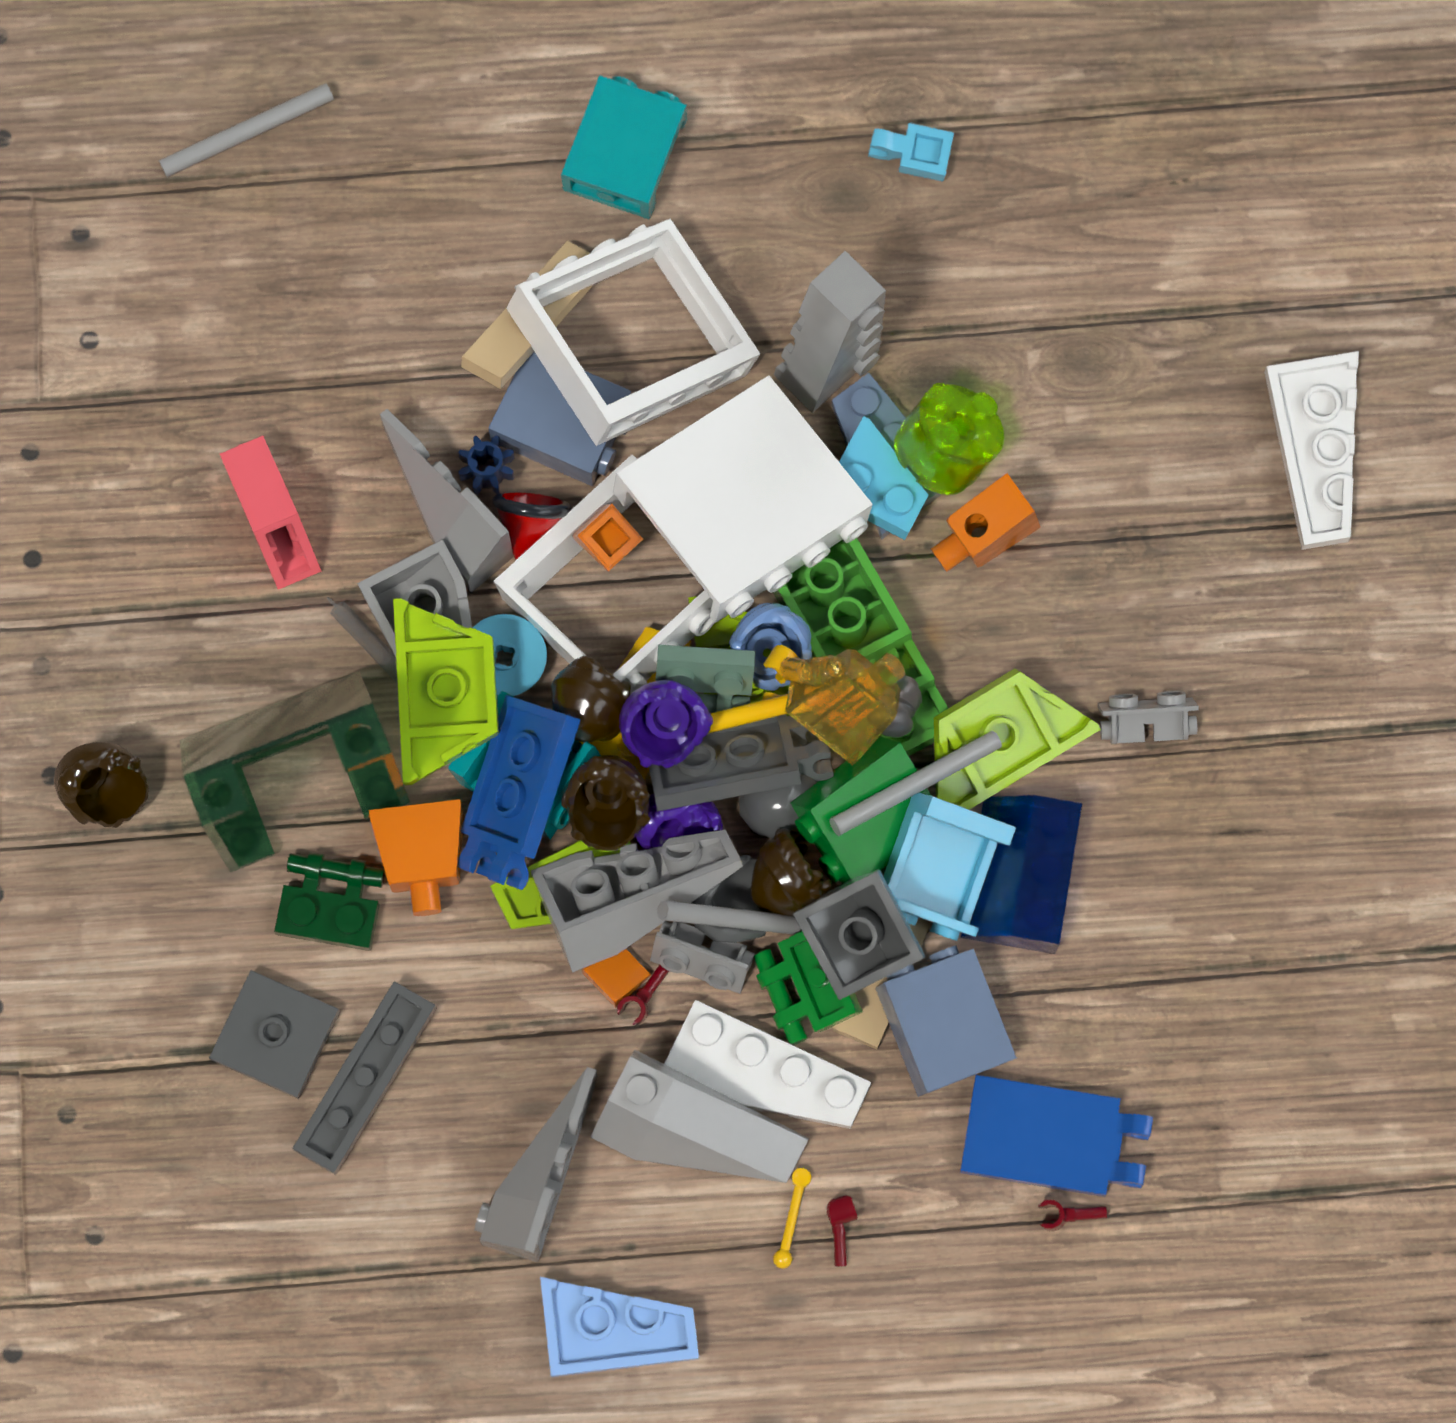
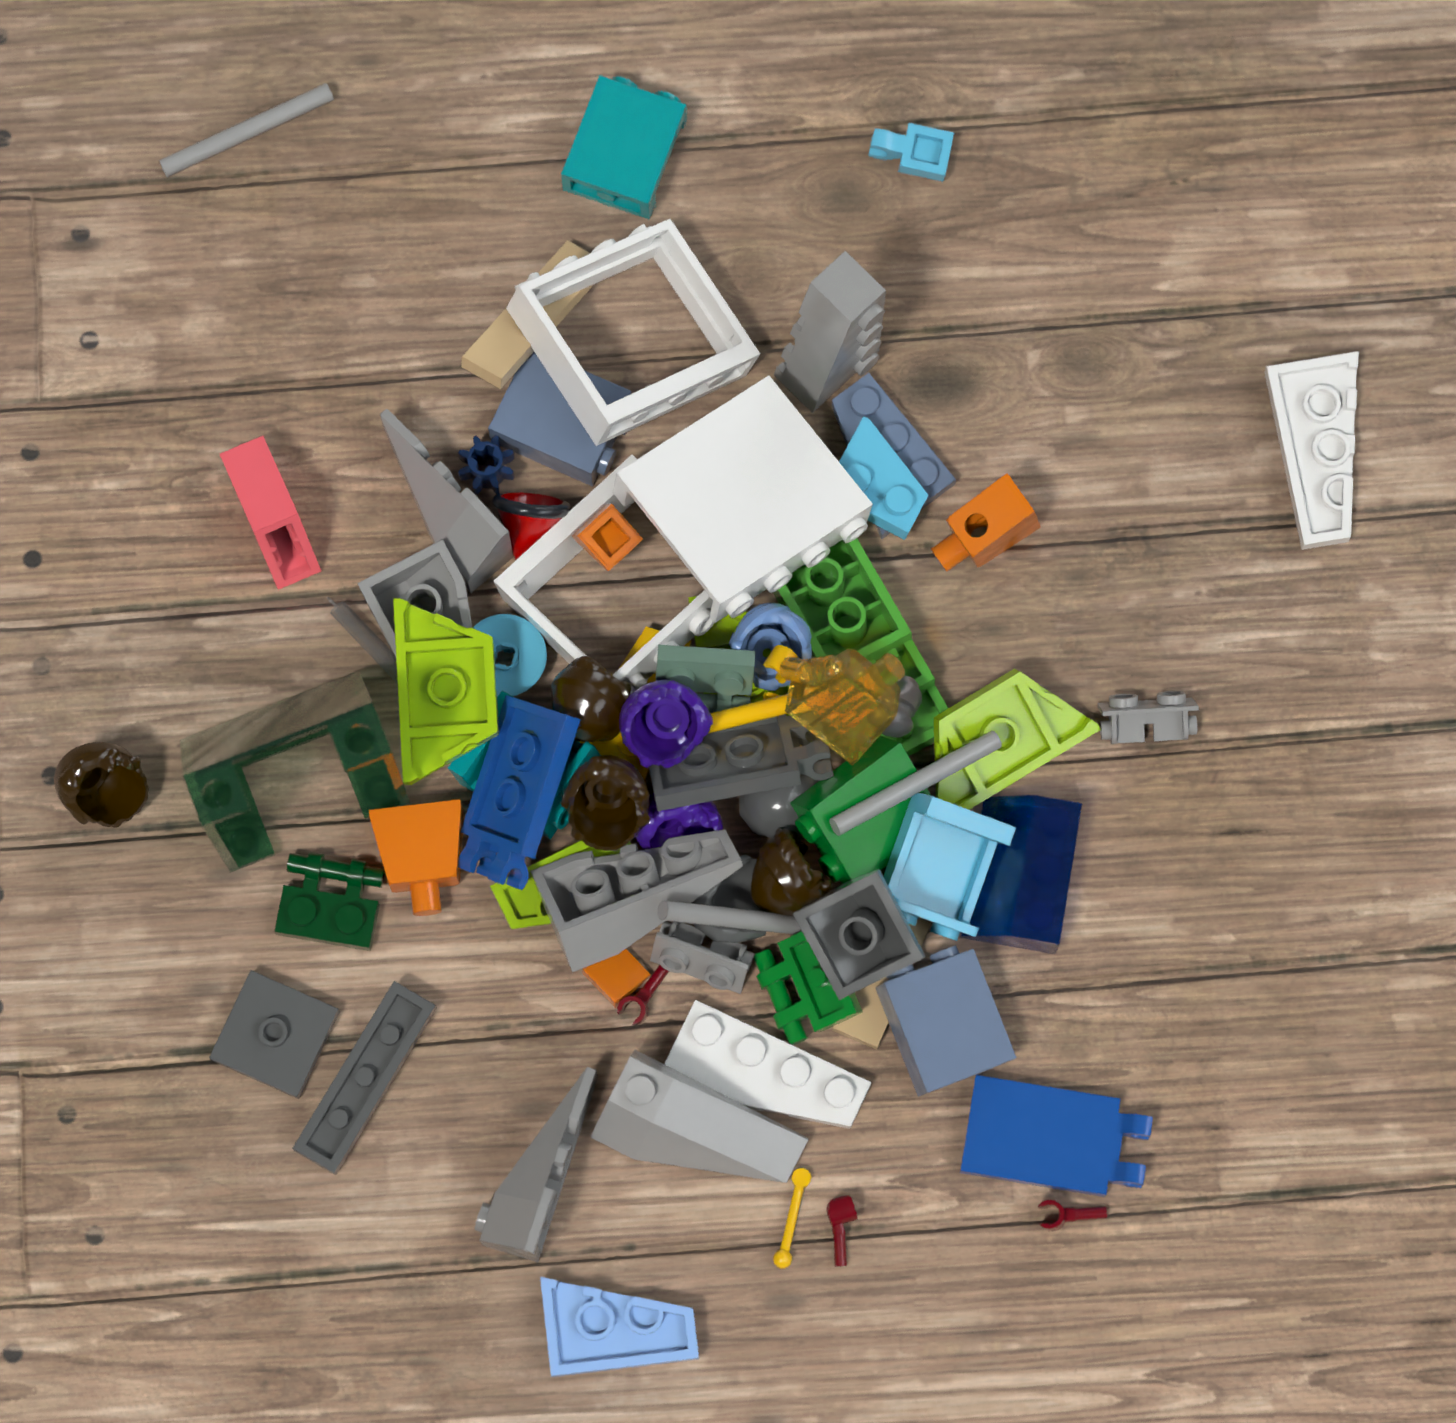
clear neon green brick [894,383,1004,495] -> none

